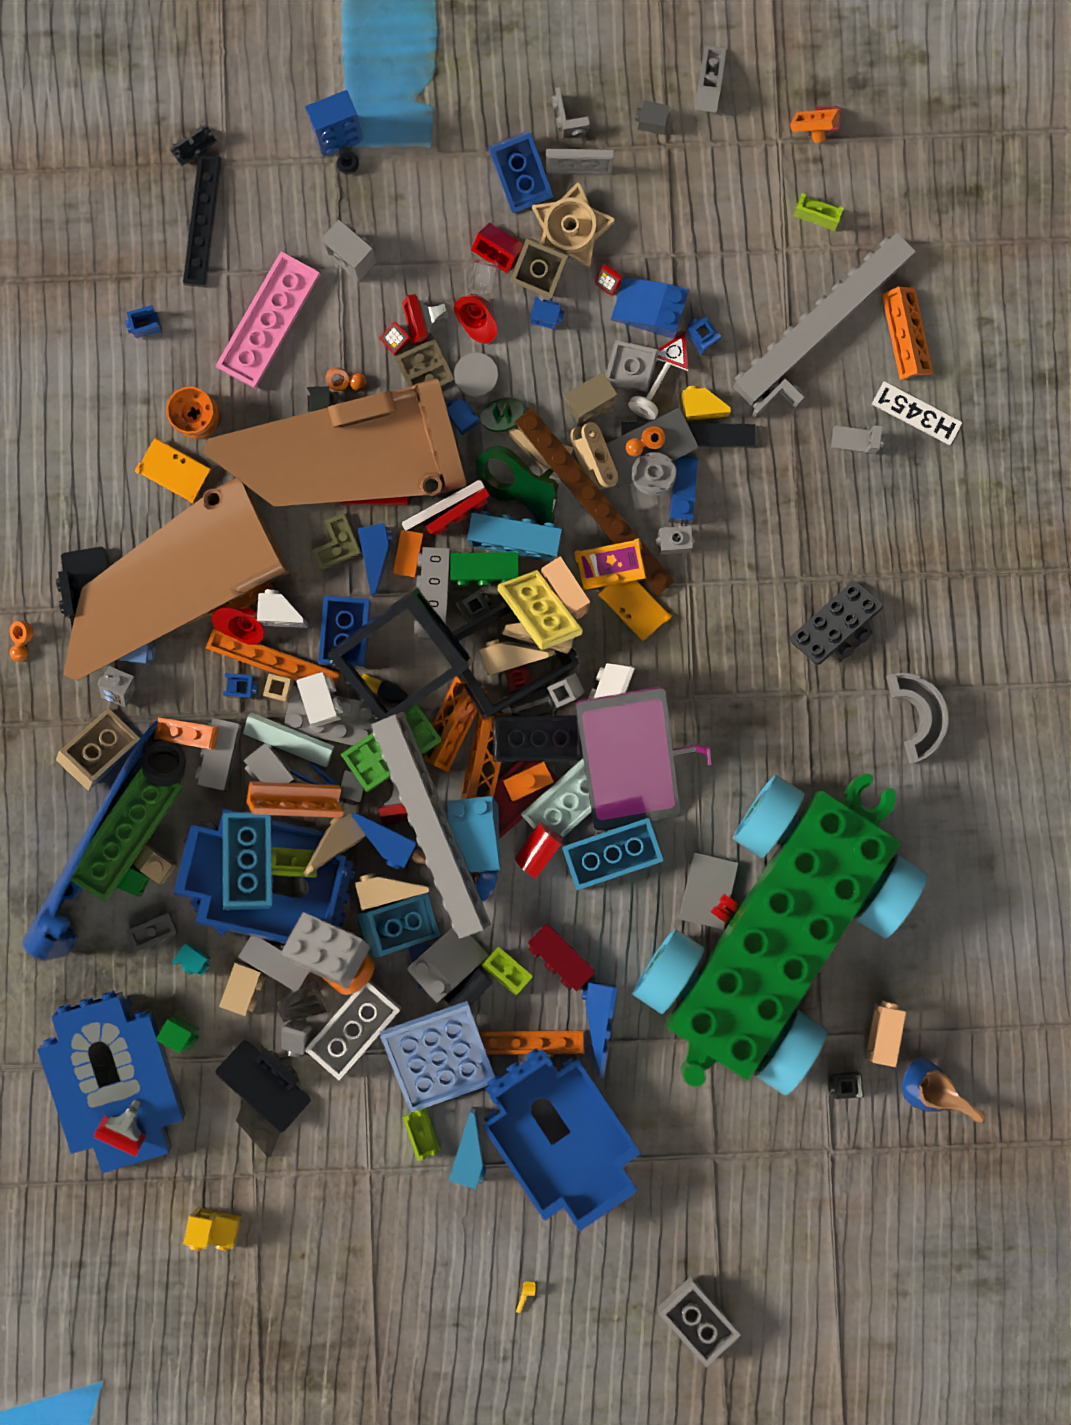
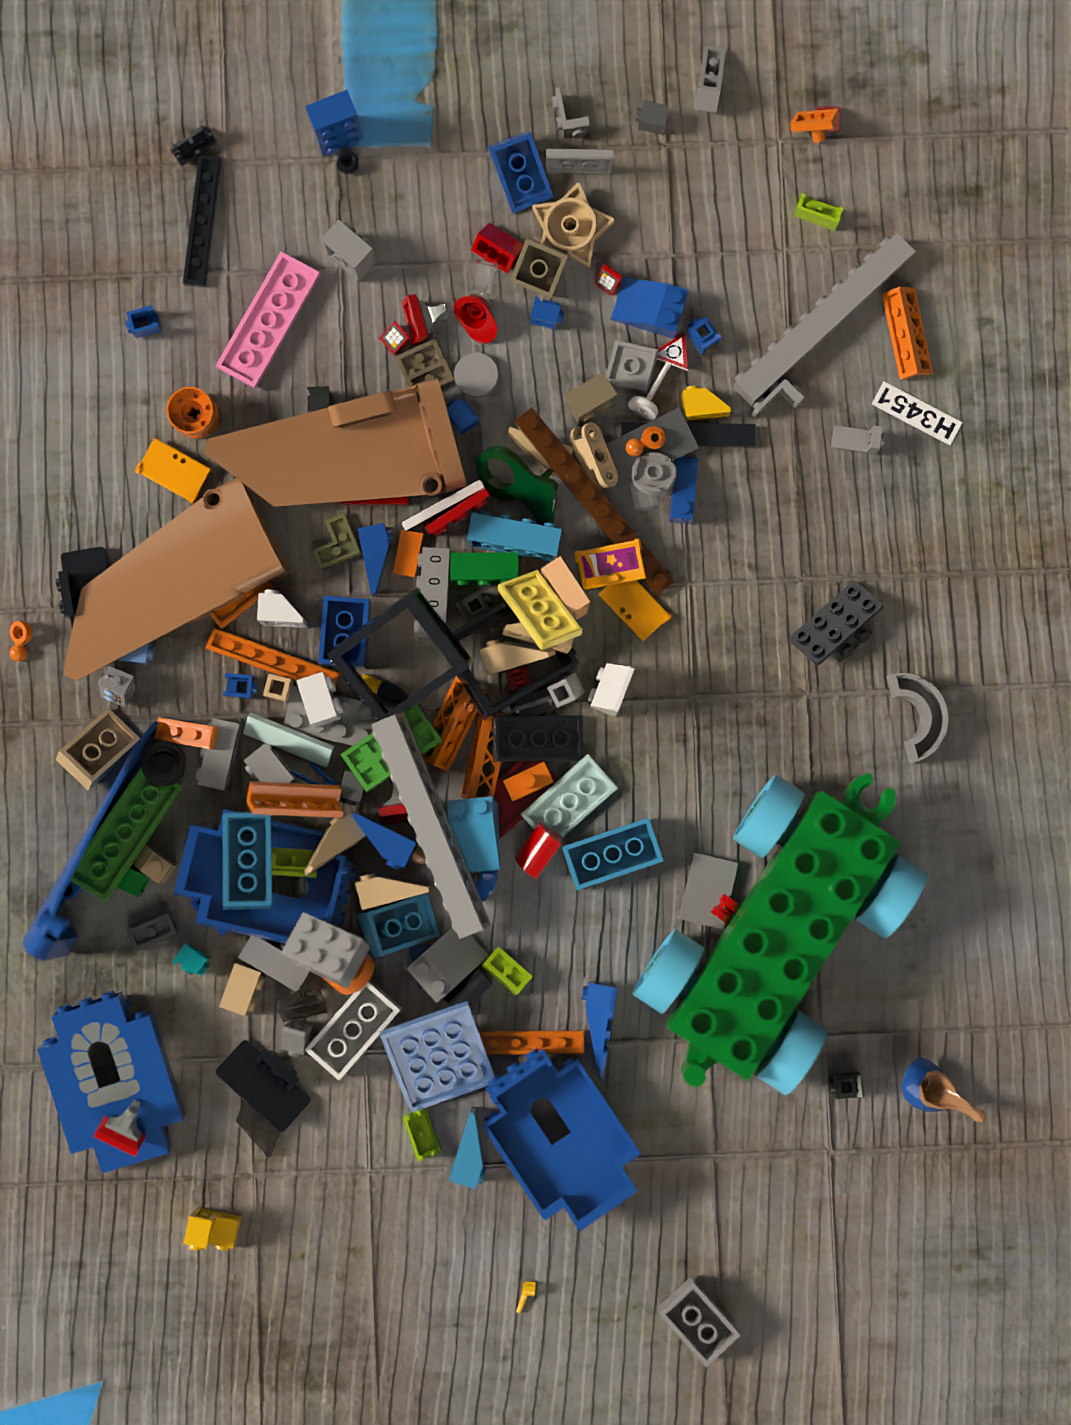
green brick [156,1016,200,1054] -> none
red piece [212,607,264,645] -> none
orange plate [326,367,367,391] -> none
dark green piece [481,397,525,433] -> none
dark red brick [527,923,595,992] -> none
magenta piece [576,687,712,830] -> none
light grey head [656,526,695,555] -> none
light nougat window [865,1001,906,1067] -> none

